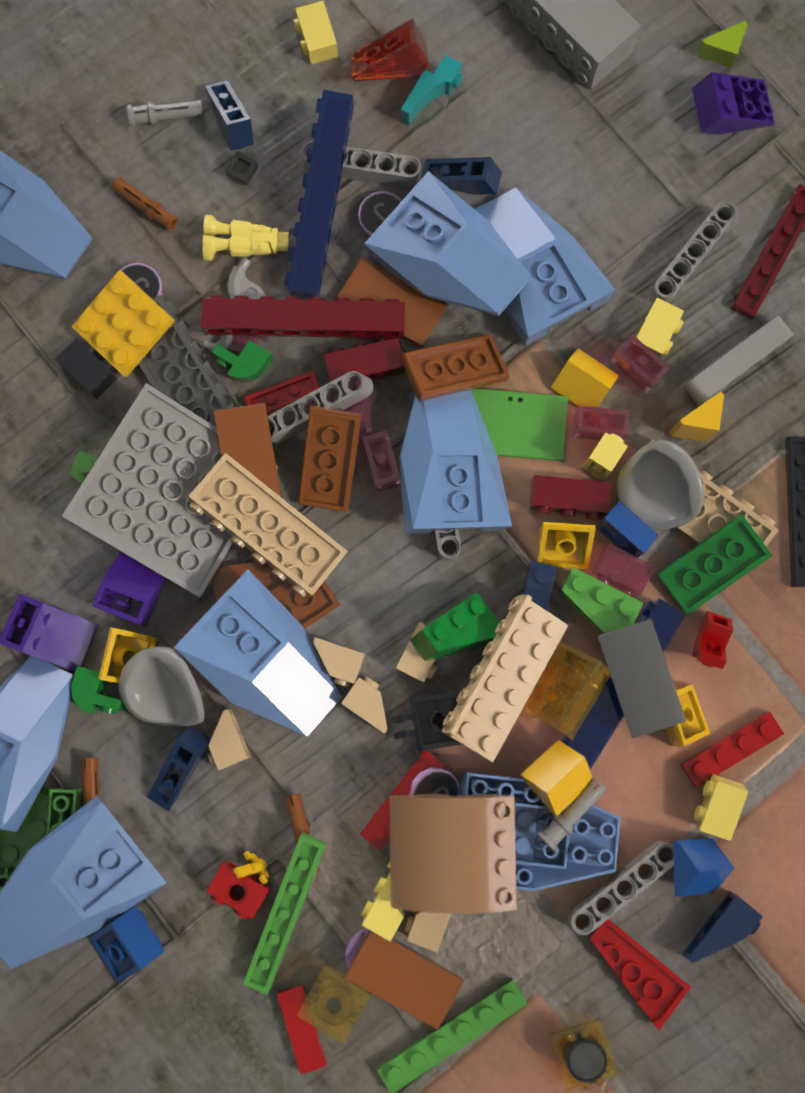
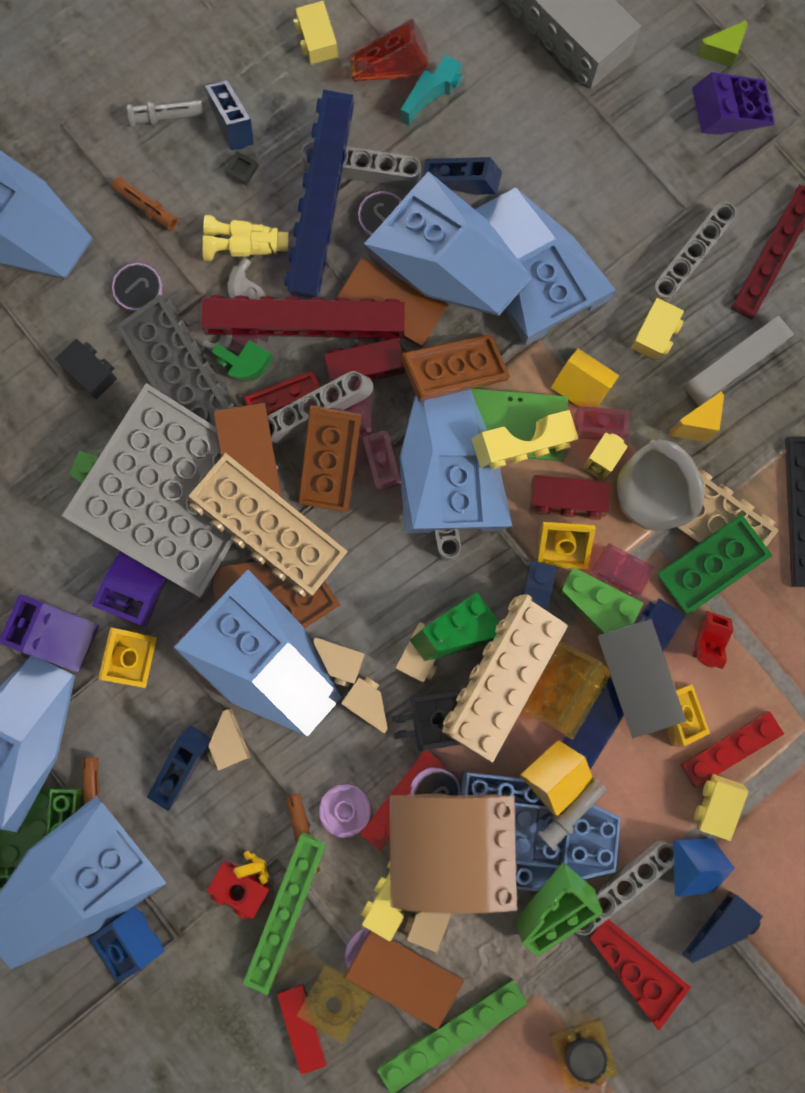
yellow plate [71,270,175,377] -> none
green brick [71,666,125,714] -> none
light grey piece [119,647,204,727] -> none
blue slope [596,501,658,561] -> none
clear pink brick [610,334,670,394] -> none
none -> lavender tile [319,784,371,838]
none -> light yellow arch [471,410,579,470]
none -> bright green wedge [516,862,603,956]

